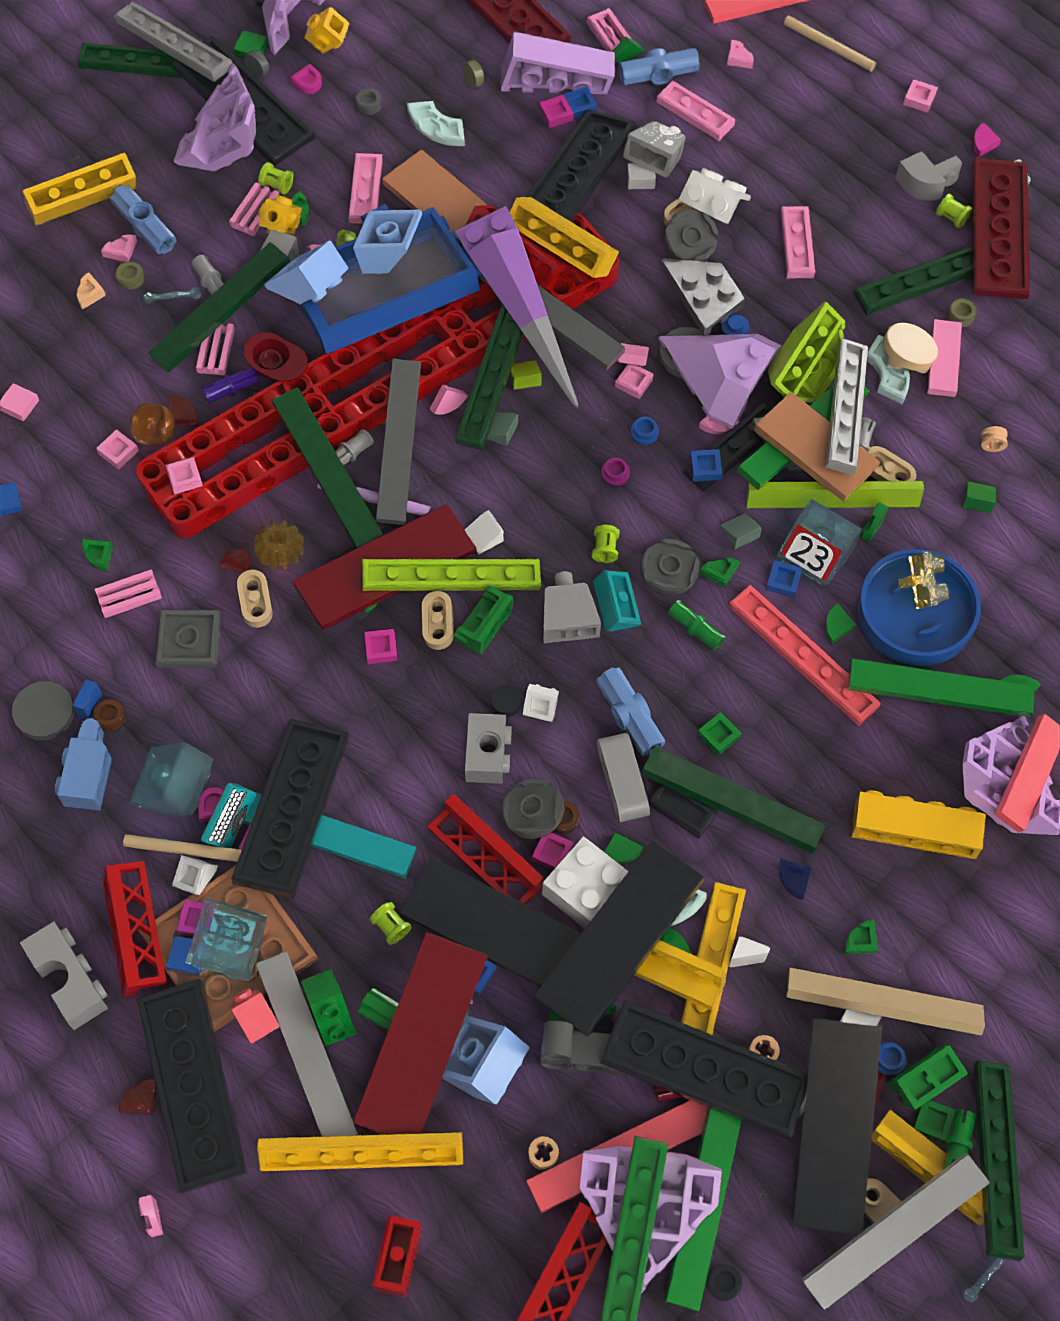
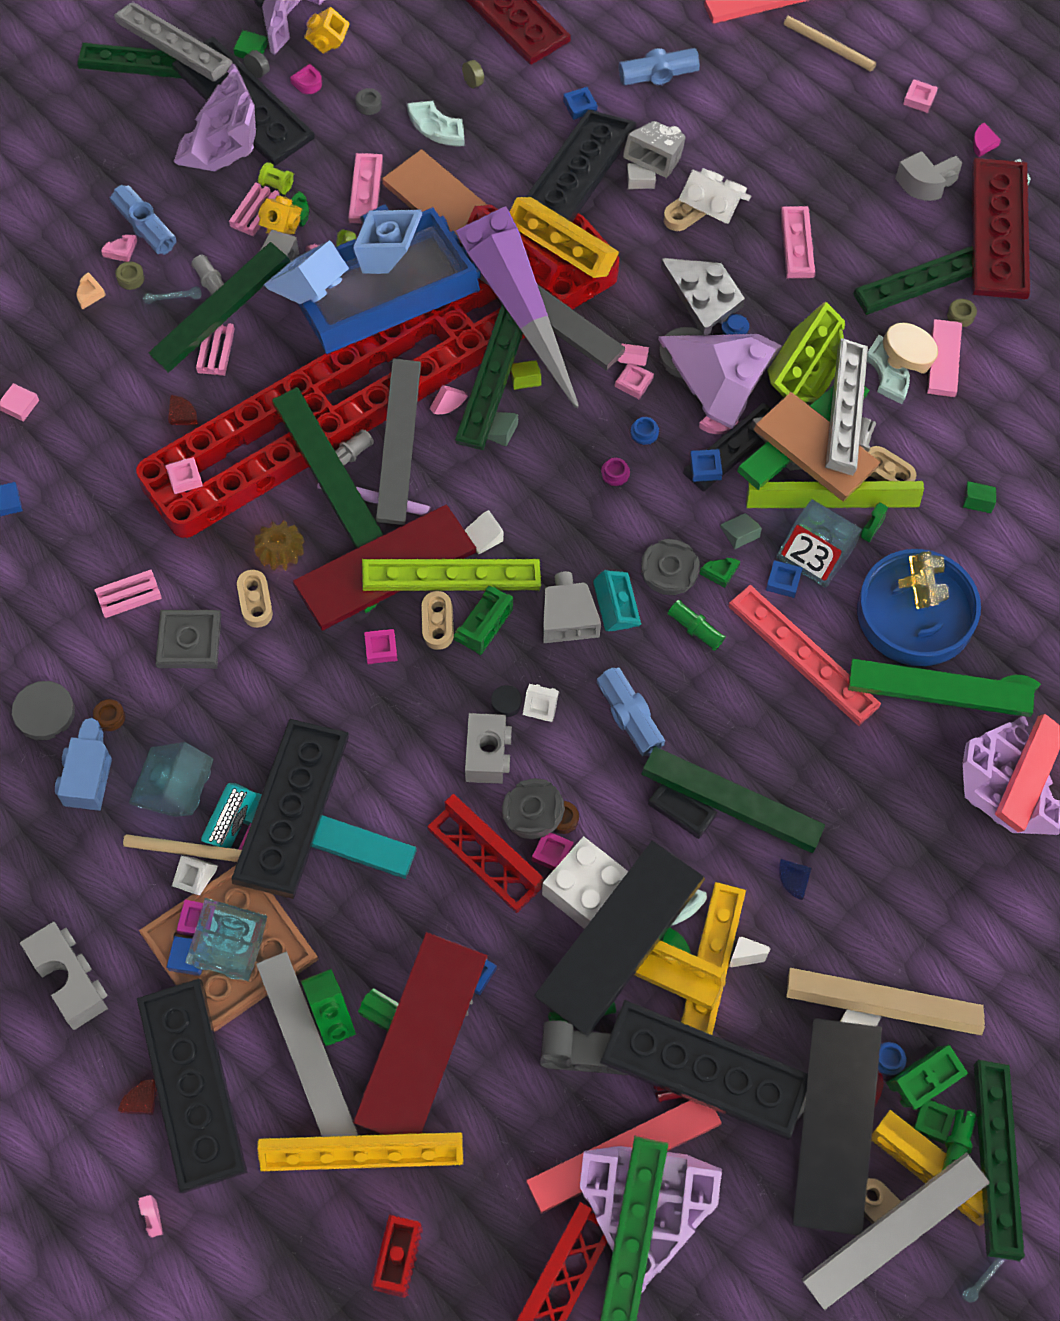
yellow brick [23,153,136,226] -> none
blue tile [73,679,103,720] -> none
green tile [82,539,113,572] -> none
bright pink tile [96,429,139,470] -> none
red fence [102,861,167,998] -> none
clear orange hair [131,403,175,446] -> none
dark pink tile [198,787,224,822] -> none
dark purple axle [201,367,258,404] -> none
clear red tile [220,549,252,573] -> none
coral brick [229,988,280,1044] -> none
dark red piece [244,332,308,381] -> none
lime bush [369,902,412,945] -> none
black tile [400,857,581,987] -> none
light blue slope [442,1016,530,1105] -> none
lavender wedge [500,32,615,94] -> none
light nougat bush [528,1137,559,1170] -> none
dark pink tile [539,95,574,128] -> none
bright pink tile [587,8,631,52] -> none
lime bush [592,525,620,563] -> none
light grey beam [597,733,650,823] -> none
green tile [604,832,643,864] -> none
green tile [612,36,644,63] -> none
bright pink tile [656,81,735,141] -> none
green tile [663,1107,741,1311] -> none
dark grey tile [664,209,718,261] -> none
green tile [697,712,742,756] -> none
black tile [707,1264,742,1301] -> none
bright pink tile [727,40,754,69] -> none
light nougat bush [749,1035,780,1061] -> none
green tile [825,603,856,645] -> none
green tile [844,919,878,955] -> none
yellow brick [851,790,986,859] -> none
lime bush [936,194,972,229] -> none
light nougat bush [981,426,1008,452] -> none

